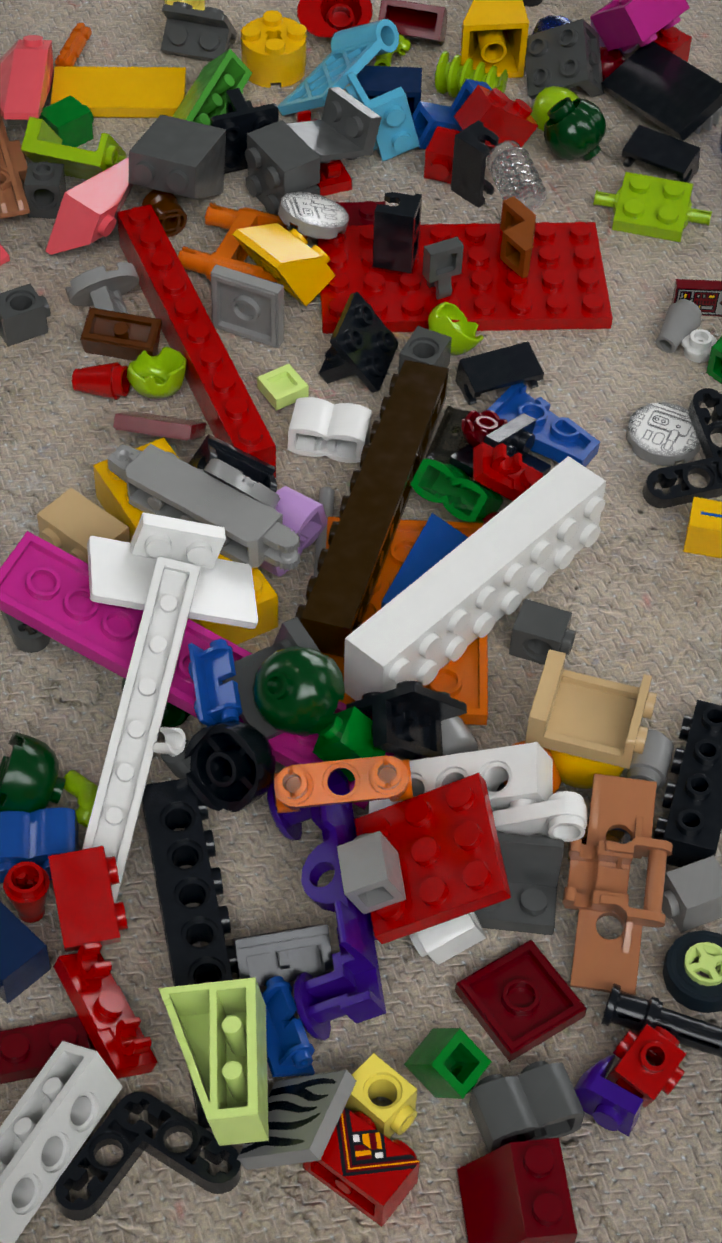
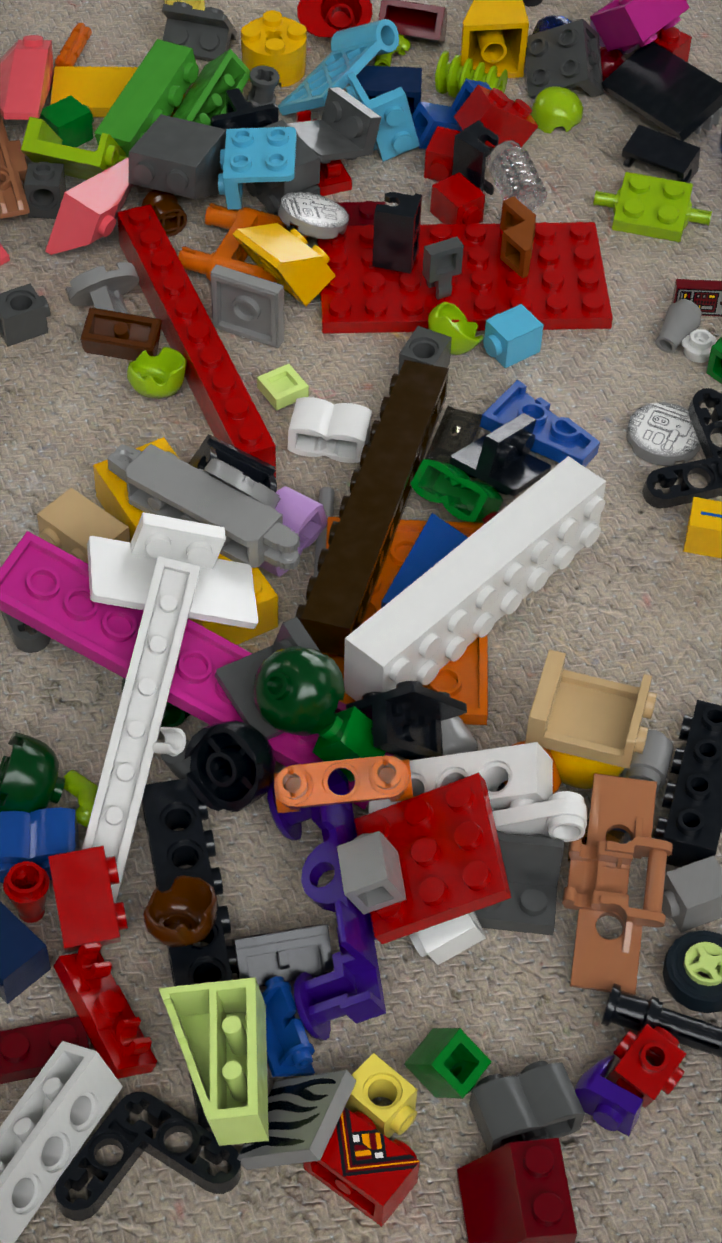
red cone [72,362,131,400] -> none
dark red tile [113,411,206,441] -> none
blue hinge [188,639,243,726] -> none
black bracket [319,292,398,393] -> none
black hinge [455,341,544,405] -> none
dark red tile [455,940,587,1062] -> none
dark red plate [461,410,508,447] -> none
red plate [473,442,544,501] -> none
dark grey brick [509,599,576,665] -> none
dark green plant [544,97,606,161] -> none
none -> bright green brick [94,39,199,158]
none -> reddish brown hair [143,875,217,947]
none -> medium azure bracket [218,127,297,210]
none -> dark grey bush [247,65,280,107]
none -> red brick [430,172,485,225]
none -> medium azure brick [483,304,544,368]

